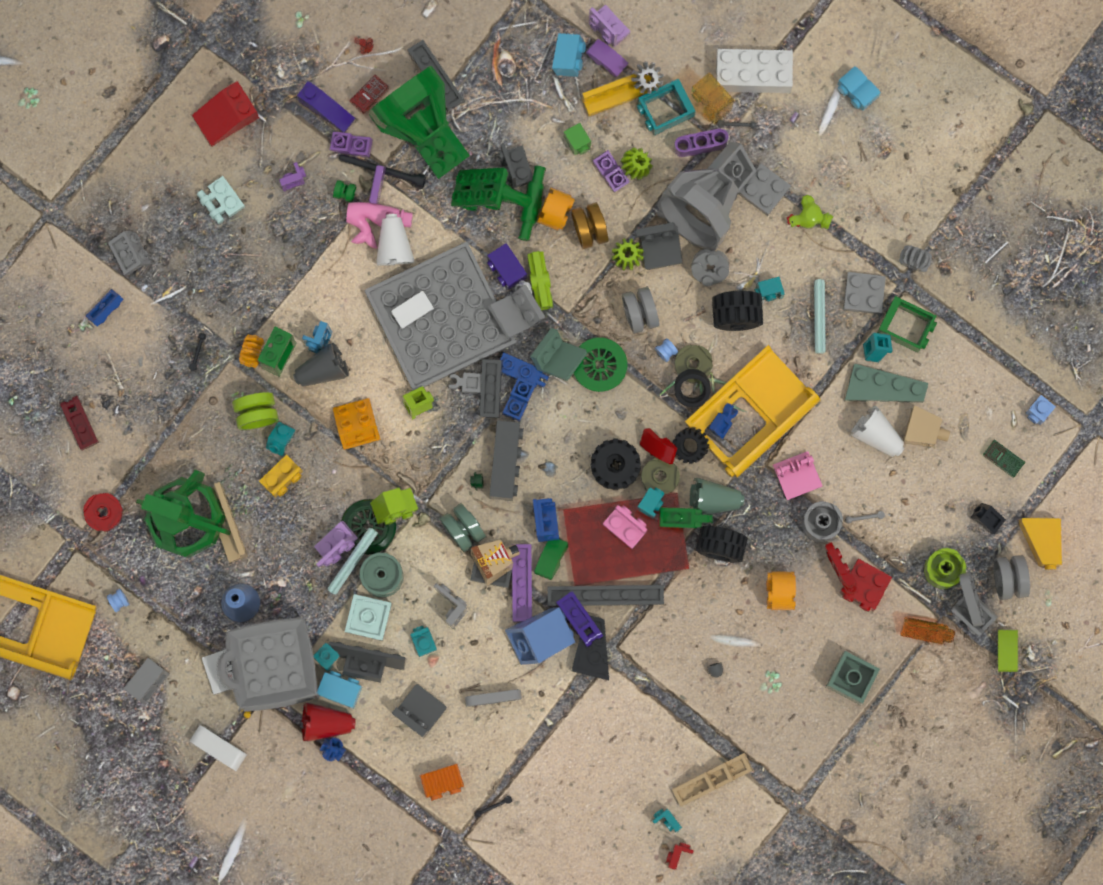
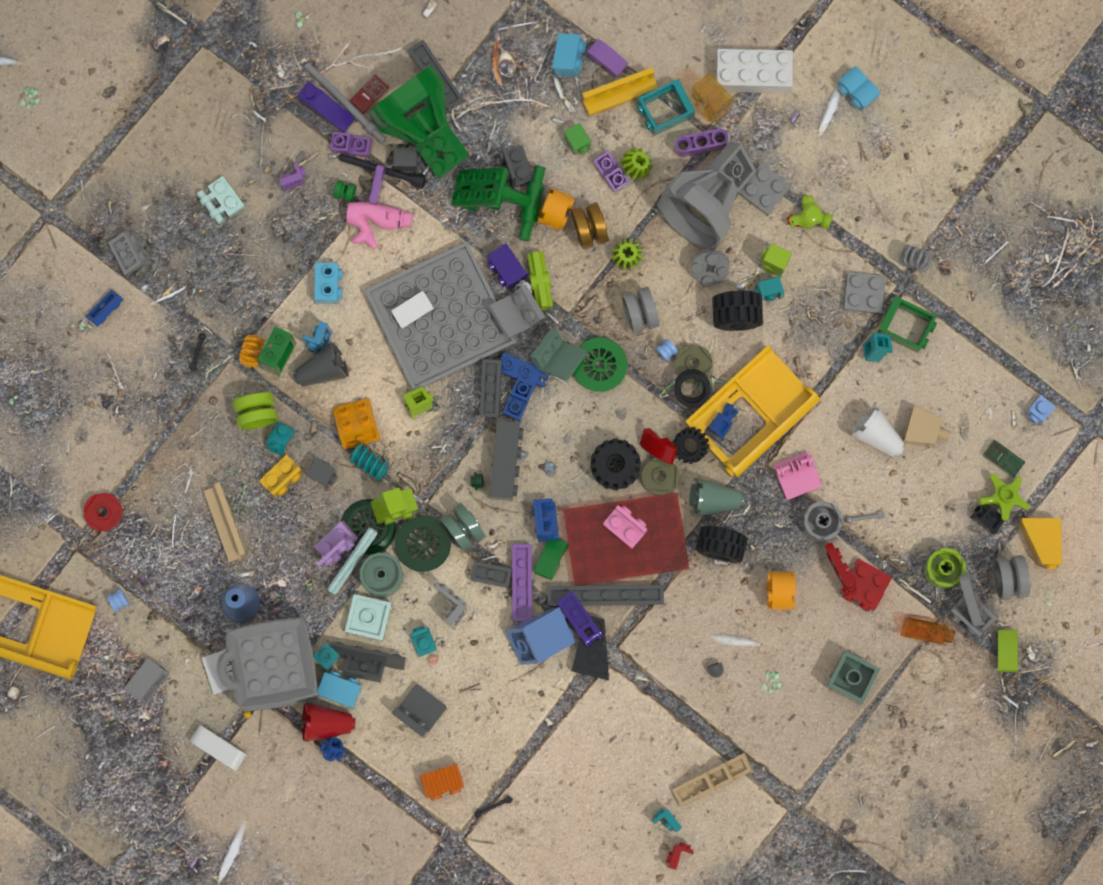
dark red plate [60,395,99,451] -> none
green plate [136,470,231,558] -> none
red slope [192,81,259,147] -> none
clear red plate [354,37,374,55] -> none
white cone [376,214,414,266] -> none
light grey plate [449,373,482,394] -> none
light grey beam [465,689,522,707] -> none
torso [471,540,520,585] -> none
lavender bracket [589,4,630,48] -> none
light grey gear [631,61,664,94] -> none
dark grey bracket [636,222,683,270] -> none
teal brick [637,487,665,519] -> none
green hinge [660,507,713,528] -> none
dark grey hinge [717,120,757,129] -> none
light aqua axle [814,279,826,354] -> none
sand green wing [844,363,929,403] -> none
none -> light grey bar [304,62,387,144]
none -> dark grey brick [306,458,338,489]
none -> medium azure brick [314,263,343,304]
none -> teal piece [349,442,392,482]
none -> dark grey brick [394,148,421,171]
none -> dark green piece [395,516,451,572]
none -> lime brick [759,243,792,278]
none -> lime animal [978,473,1030,521]

